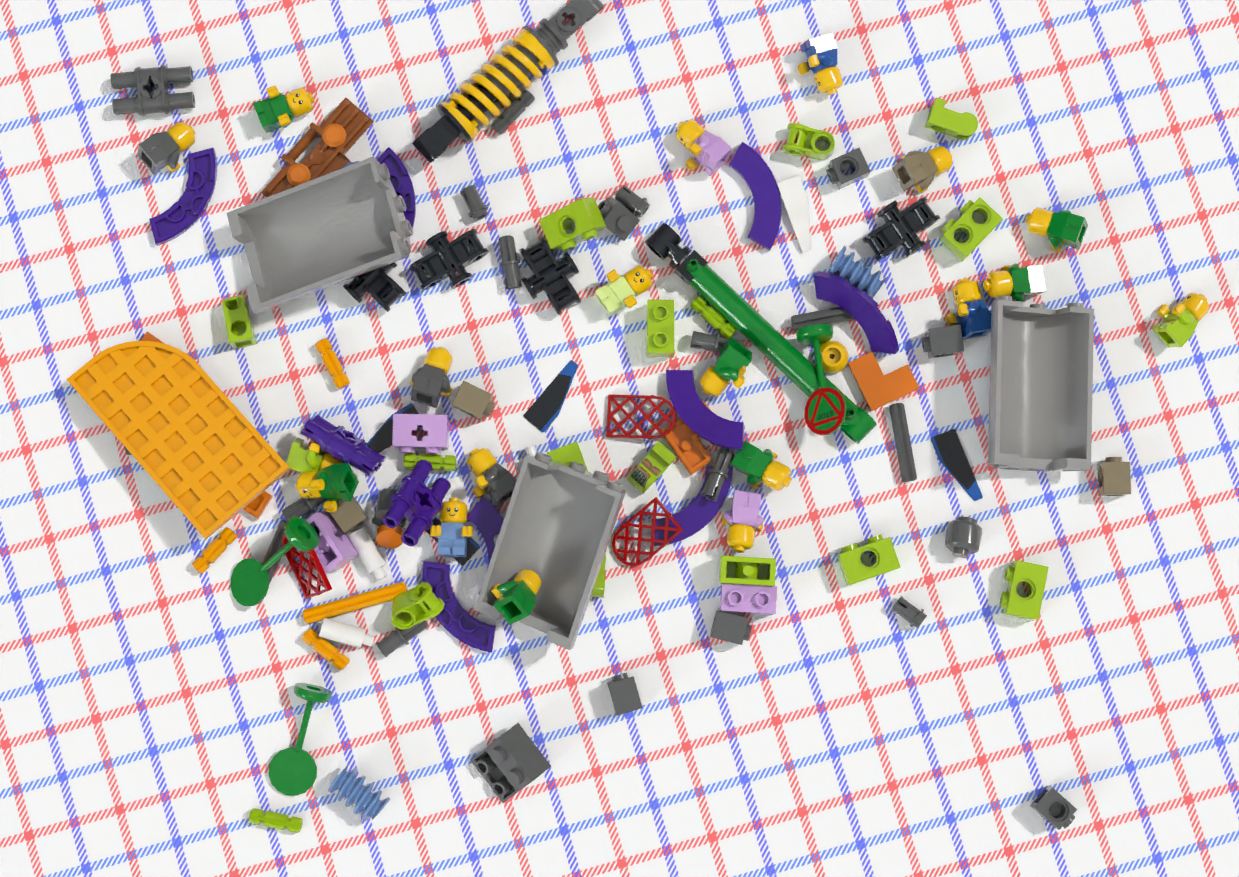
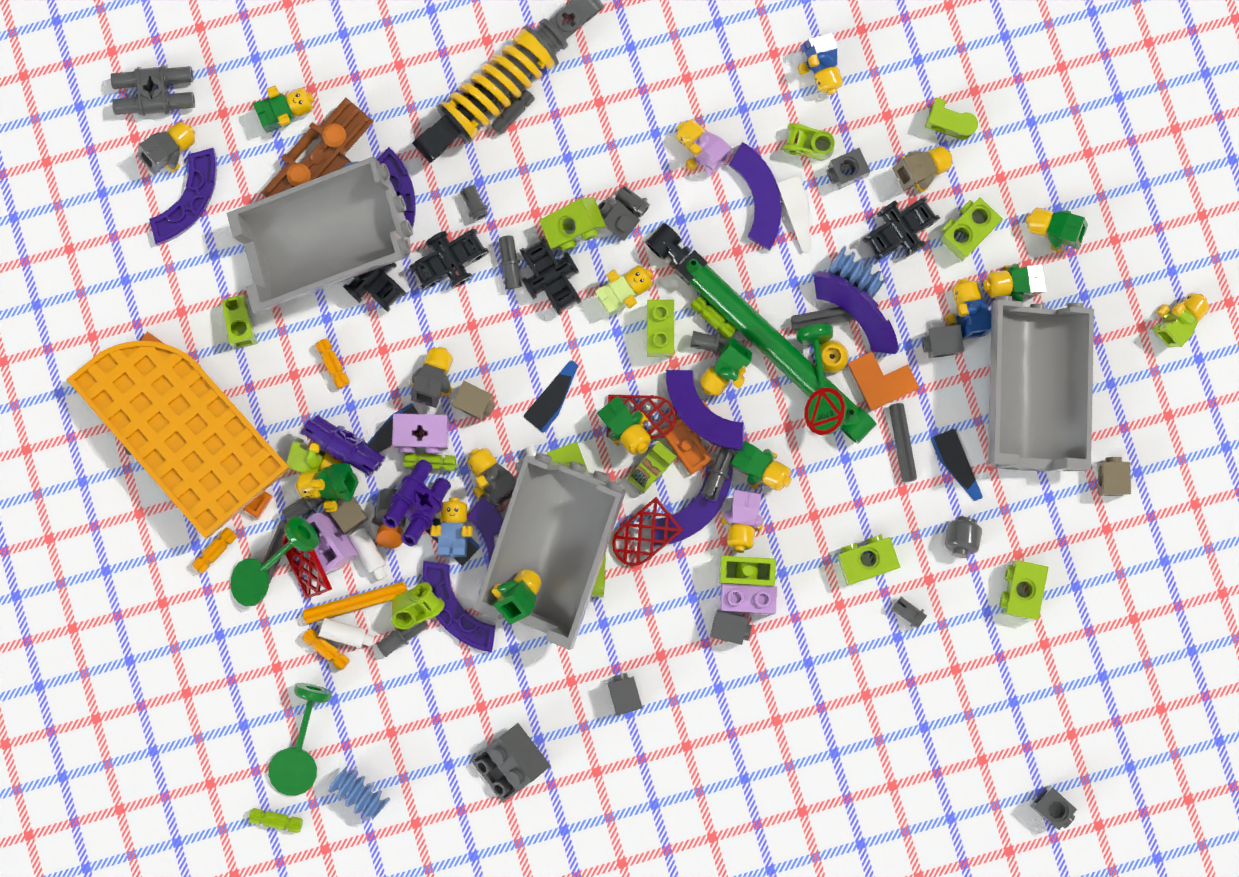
none -> piece [597,396,651,455]

